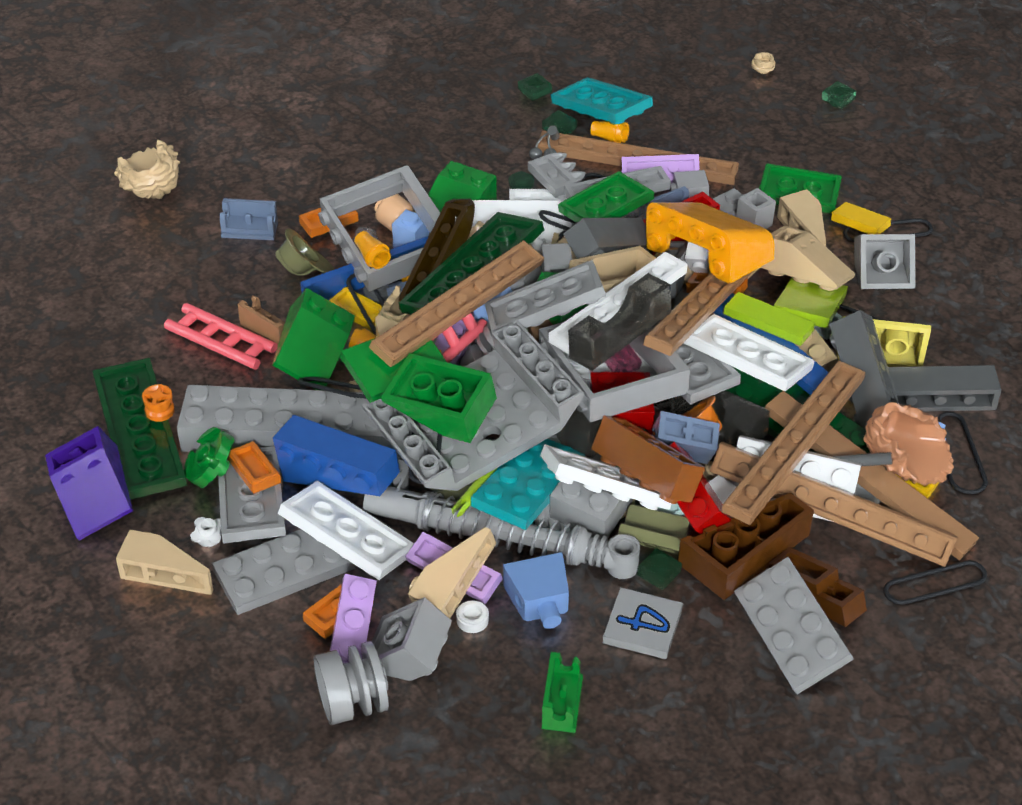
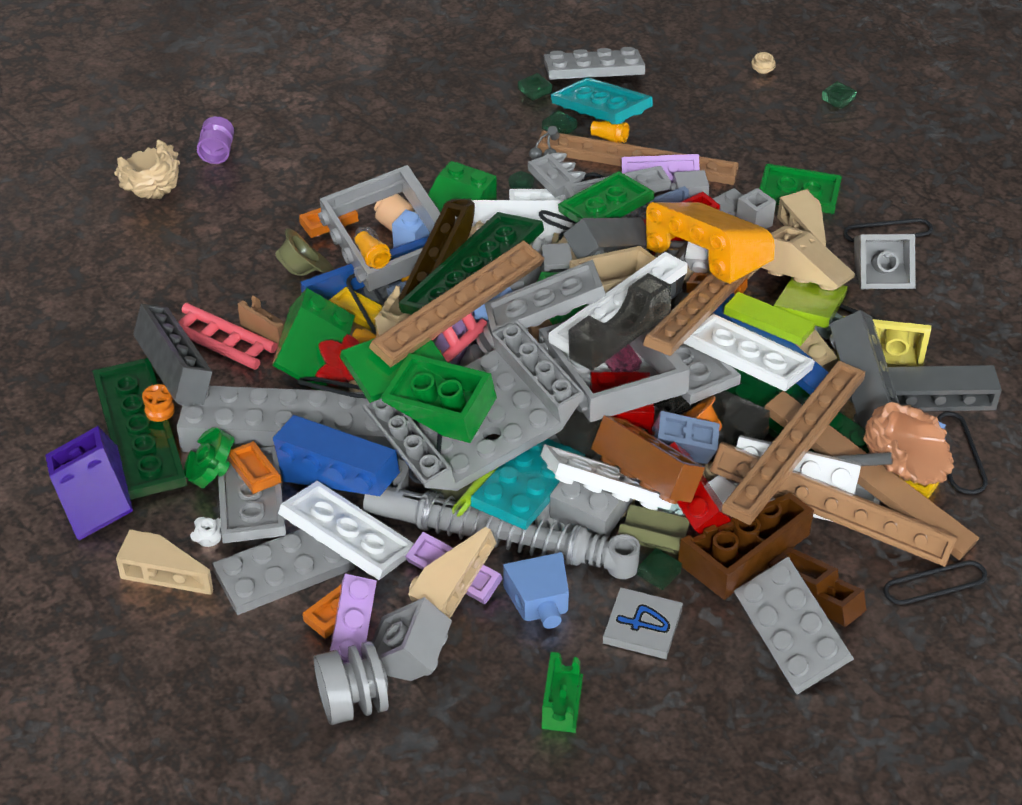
sand blue hinge [220,198,278,241] -> none
white tile [456,600,489,633] -> none
yellow tile [831,202,891,234] -> none
none -> dark grey brick [133,303,212,406]
none -> medium lavender wheel [197,116,234,164]
none -> red plate [315,334,360,386]
none -> light grey plate [544,47,645,80]

